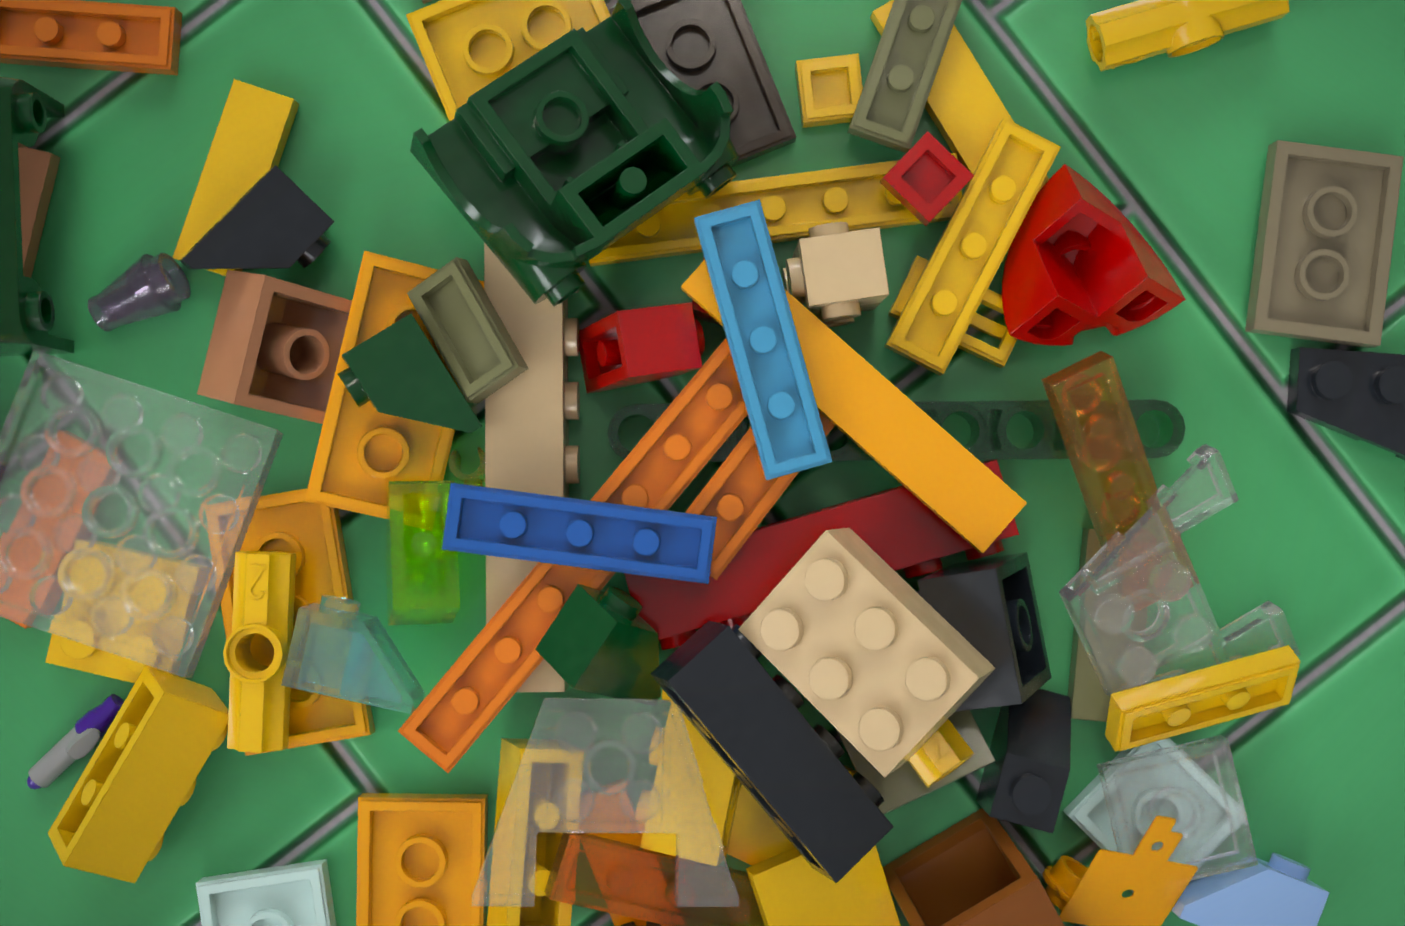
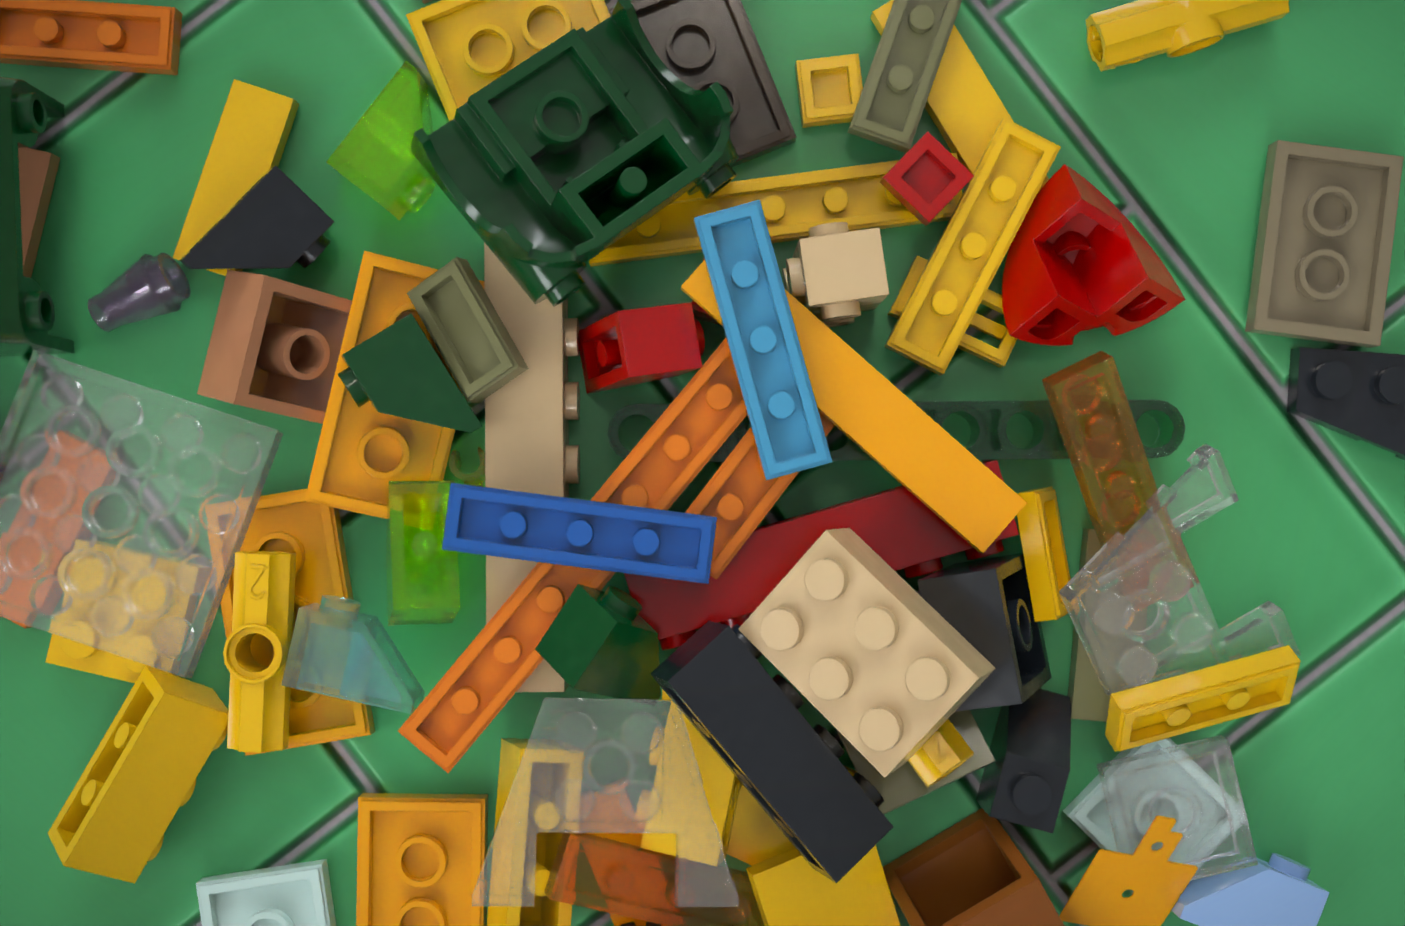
light grey piece [27,694,124,790] -> none
light orange plate [1042,855,1087,910] -> none
none -> clear neon green slope [326,61,435,221]
none -> yellow tile [1017,486,1075,622]

